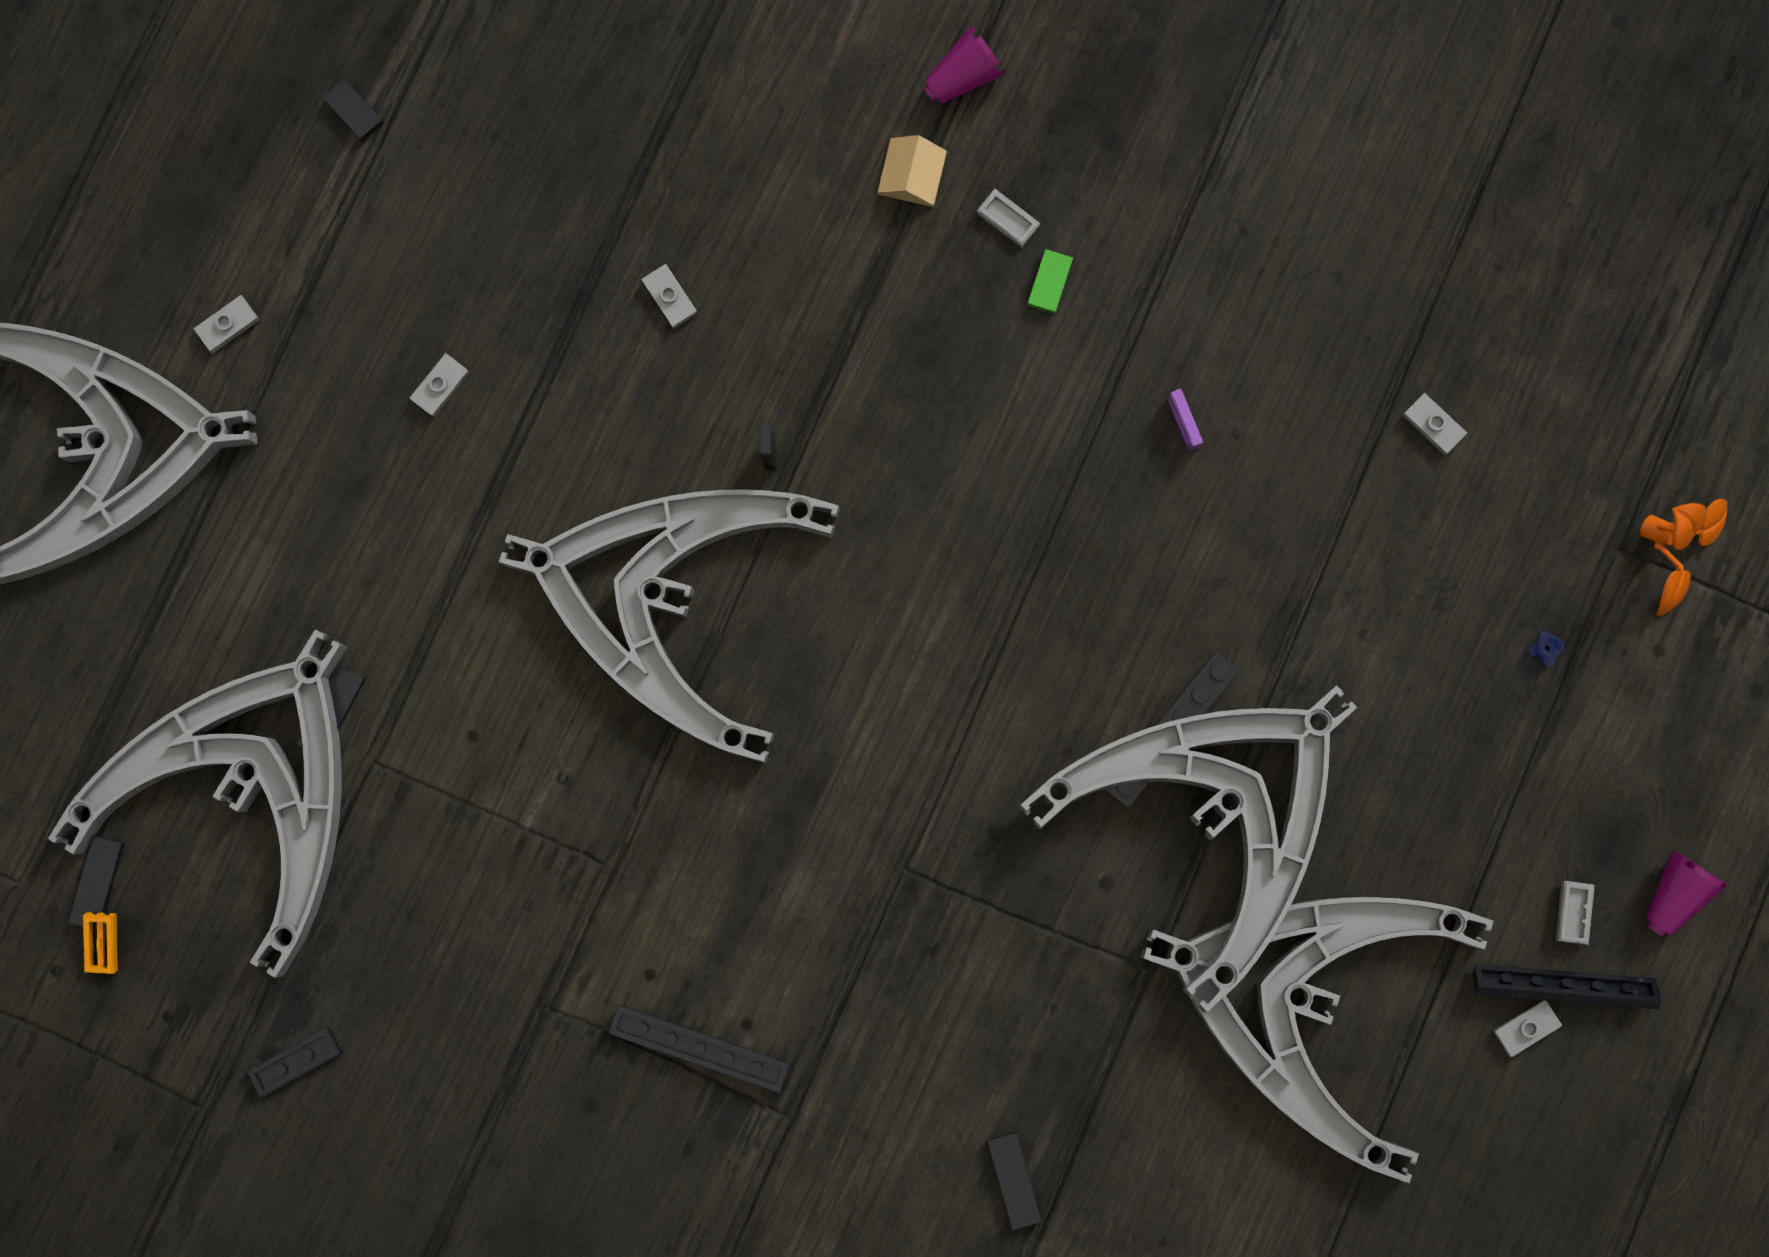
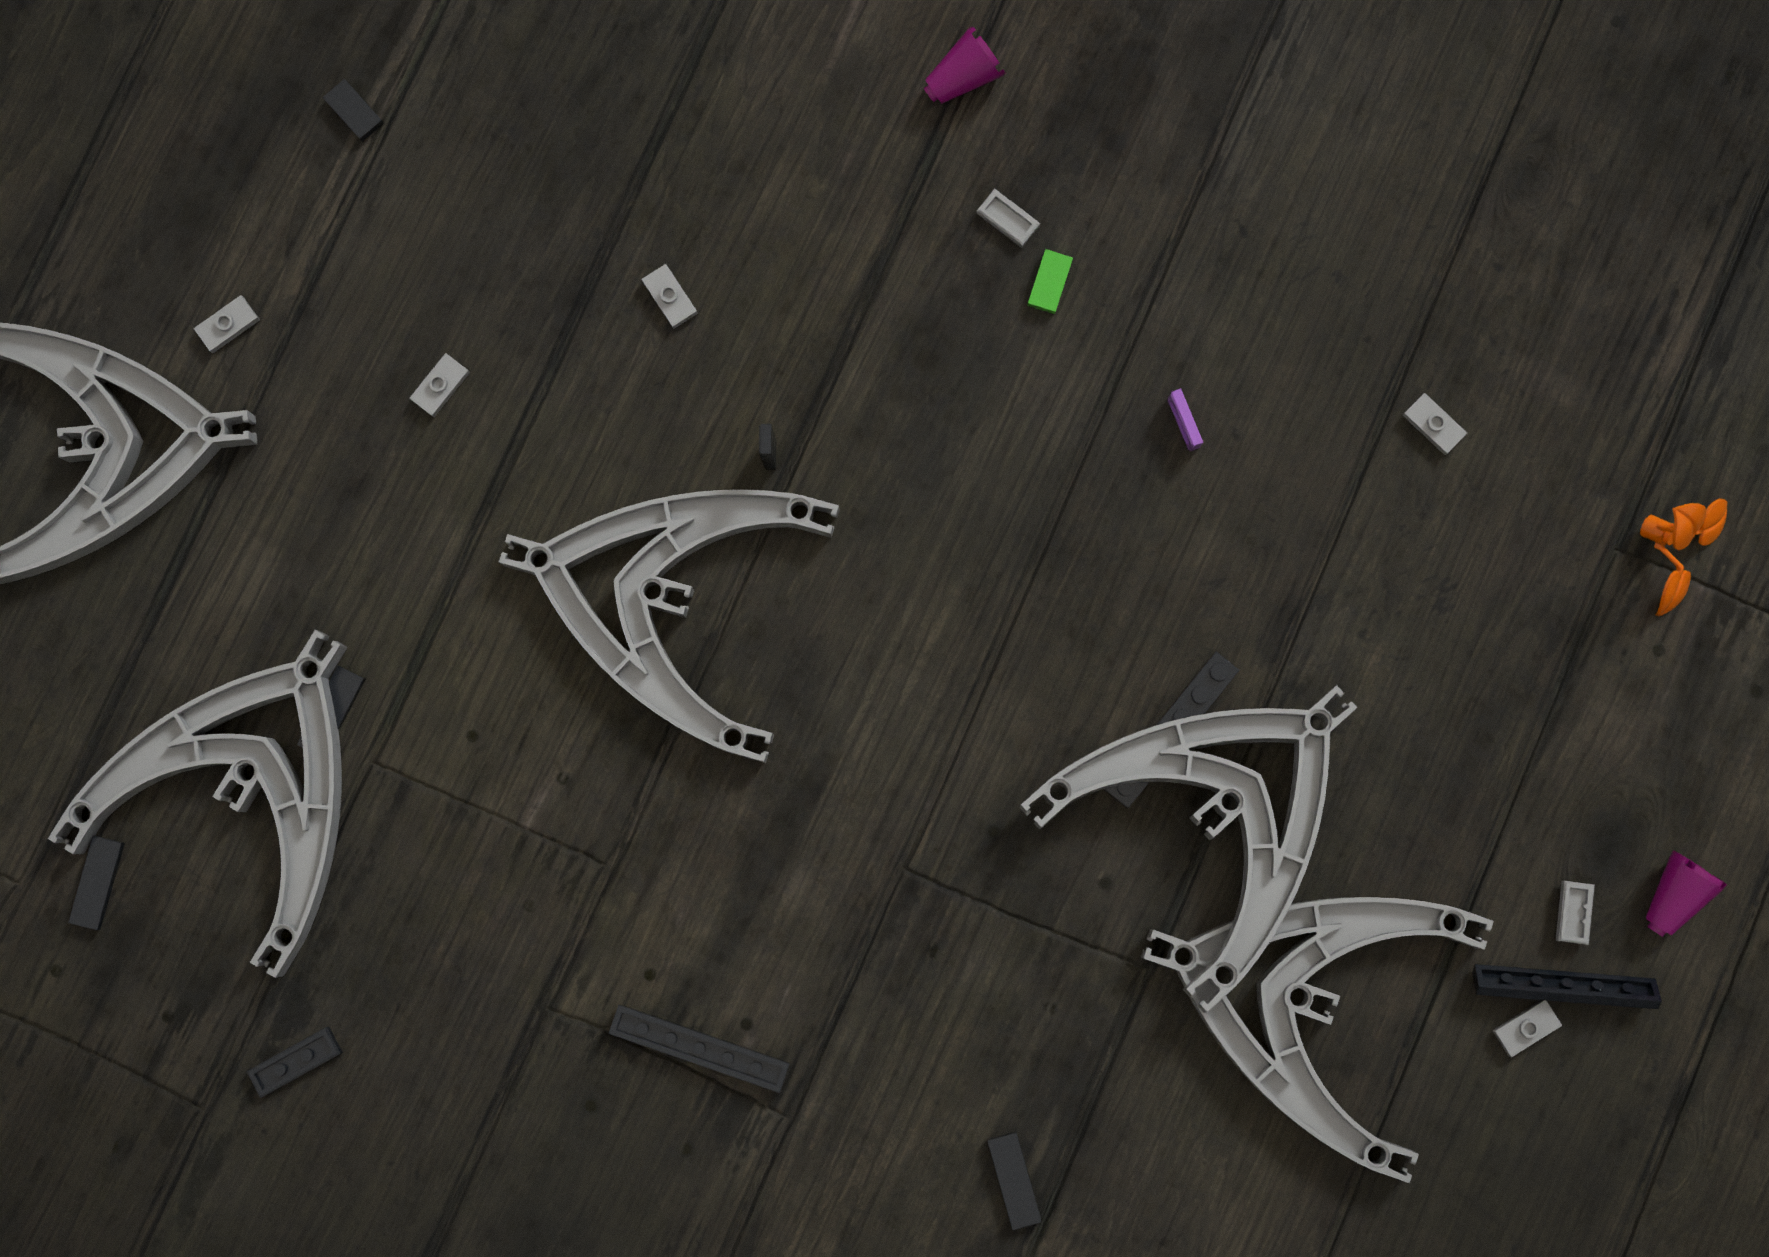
light orange tile [83,912,118,974] -> none
tan slope [878,135,947,207] -> none
clear blue plate [1529,630,1565,666] -> none

